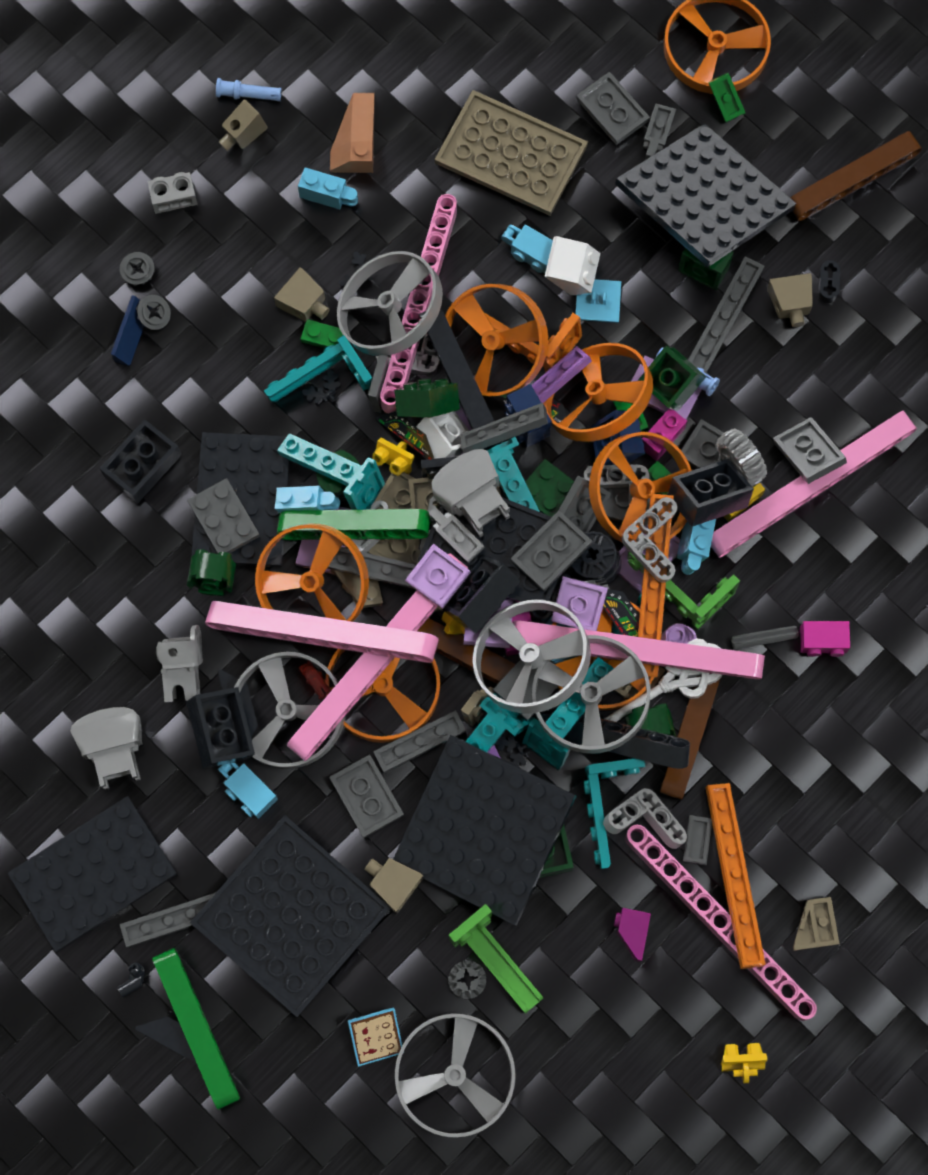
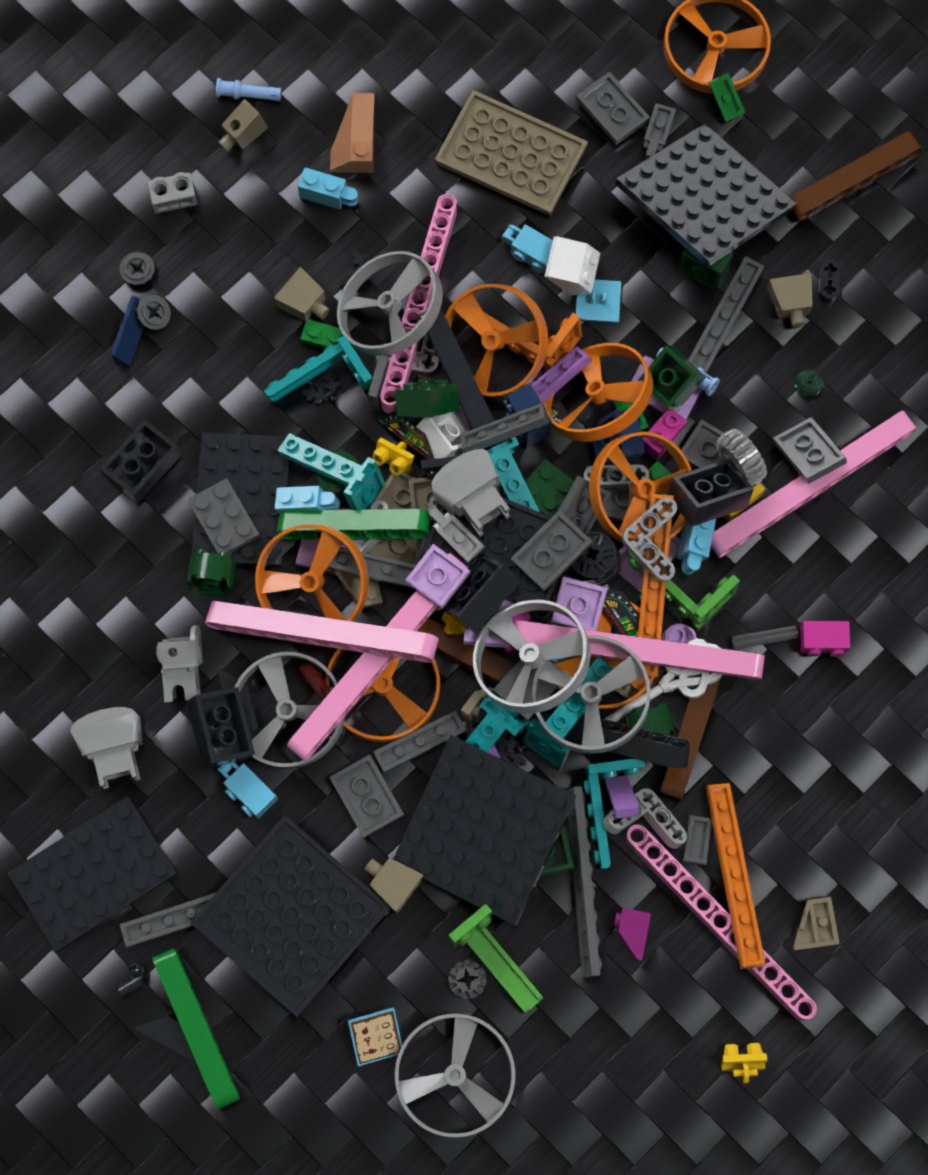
none -> dark grey plate [566,787,602,978]
none -> medium lavender tile [605,775,640,818]
none -> clear green plate [795,370,823,396]

